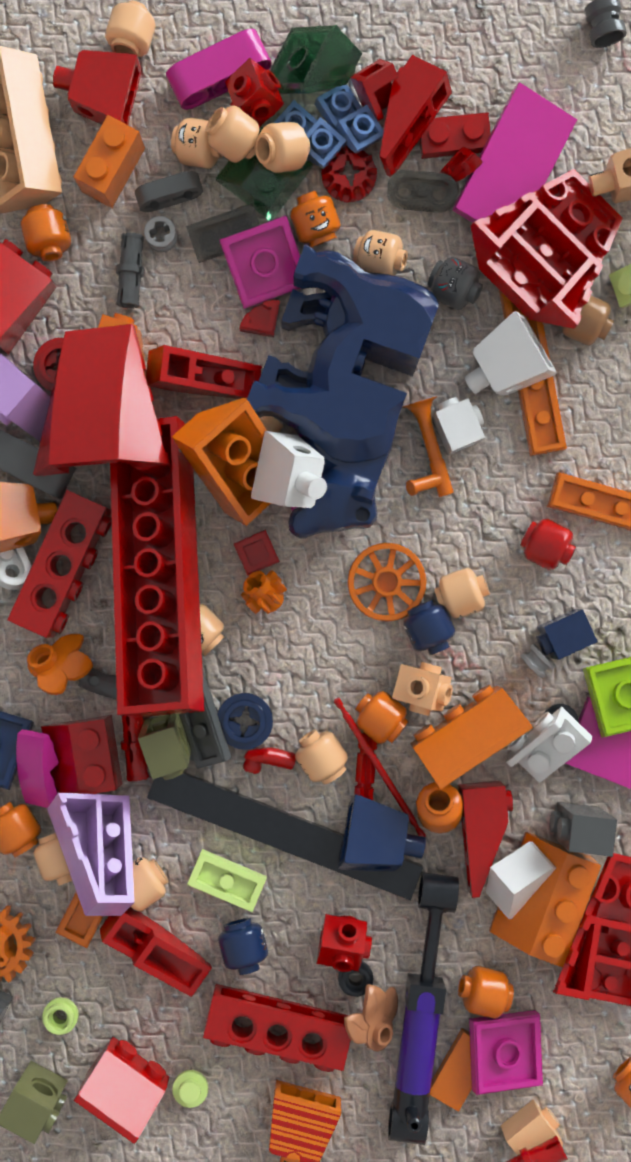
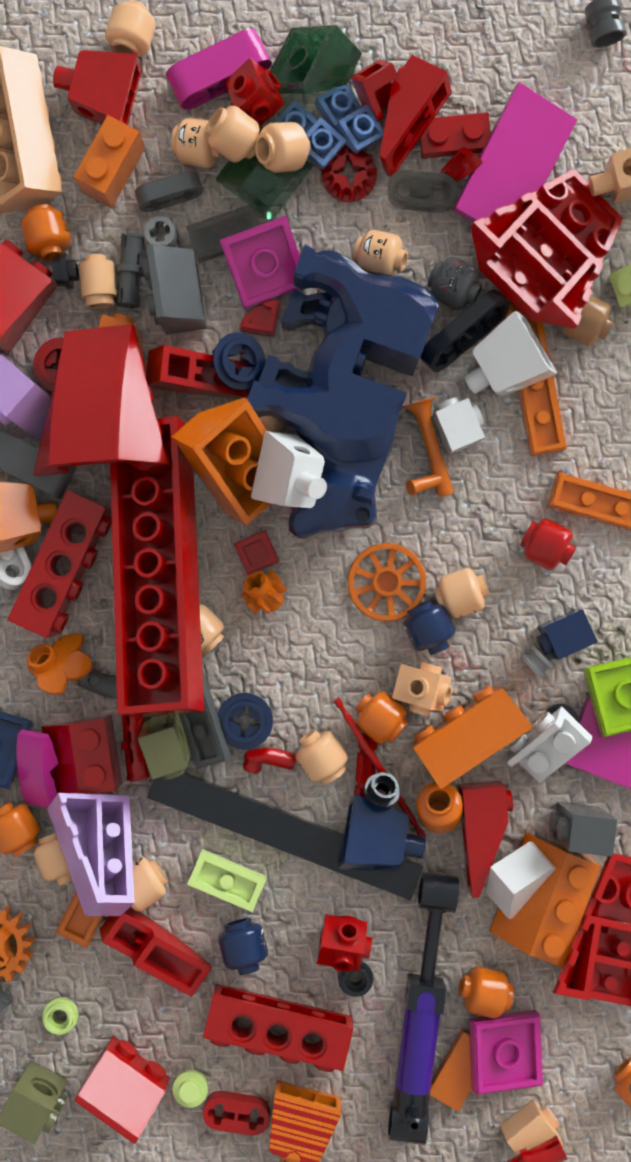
orange head [290,191,341,248] -> none
nougat plate [344,984,398,1052] -> none
none -> black plate [52,253,79,290]
none -> light nougat brick [78,254,117,309]
none -> dark grey slope [142,244,207,335]
none -> red beam [203,1091,270,1136]
none -> dark blue gear [211,332,266,390]
none -> black plate [364,772,400,808]
none -> black beam [420,289,510,372]

